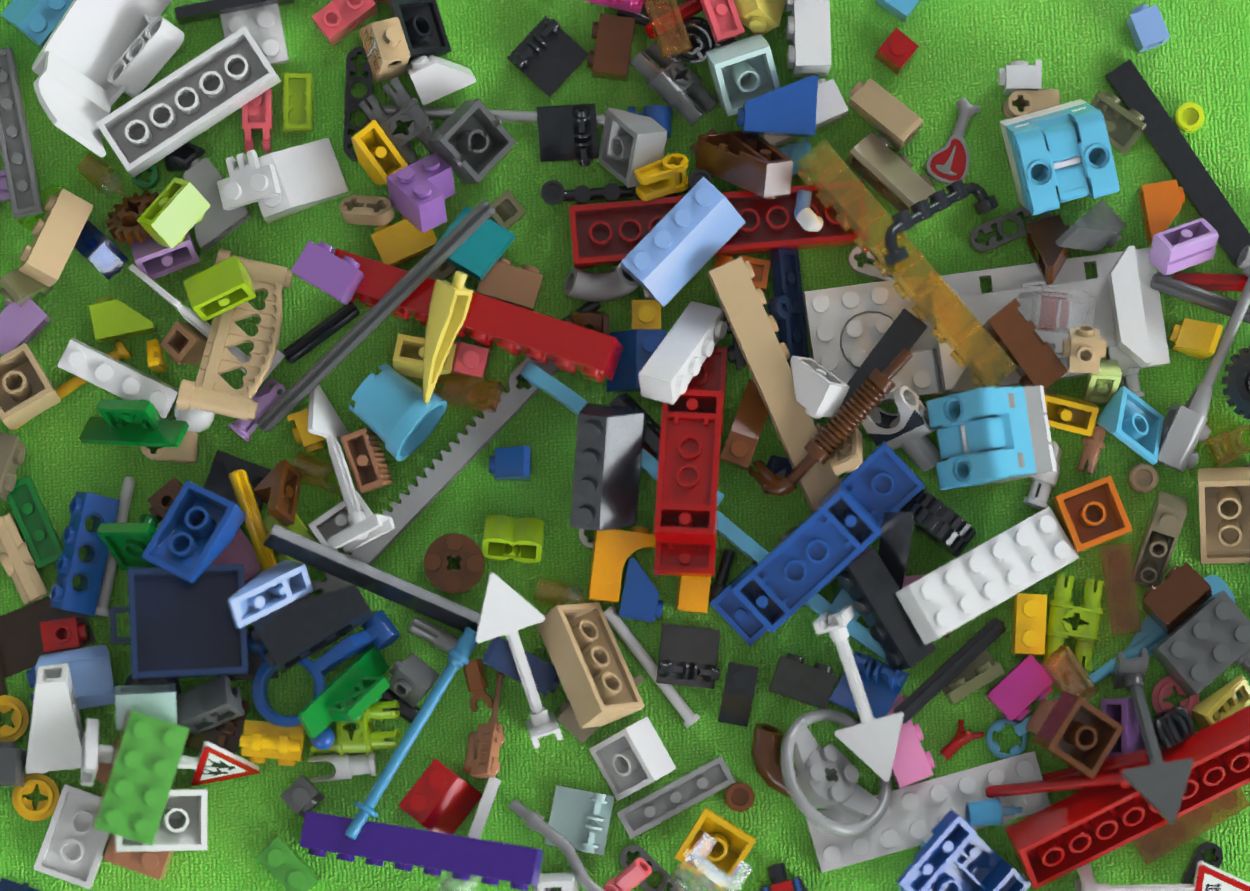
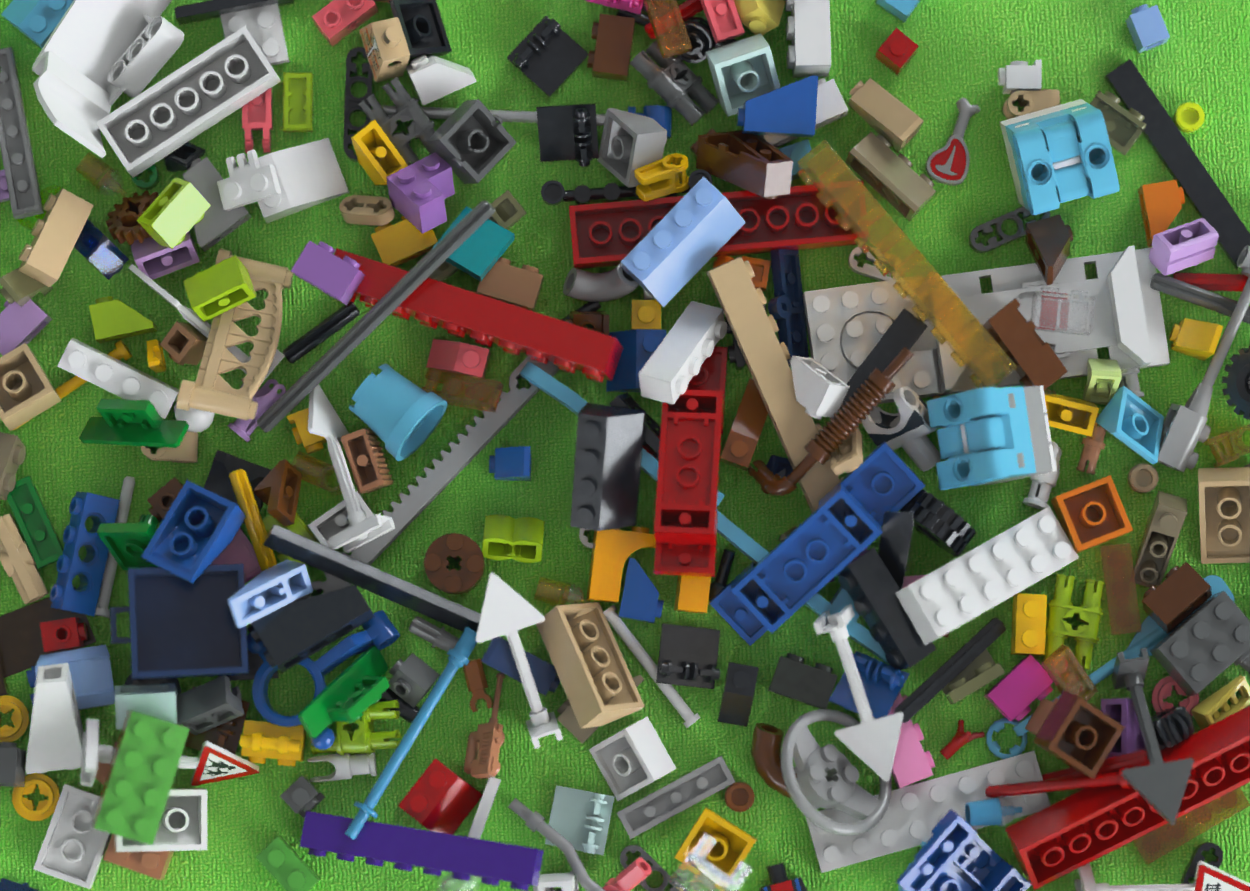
light yellow slope [392,333,457,379] -> none
light yellow piece [423,271,473,402] -> none
arm [794,190,823,232] -> none
black bar [883,179,999,267] -> none
dark grey slope [1055,200,1126,252] -> none
tan brick [1062,325,1106,373] -> none

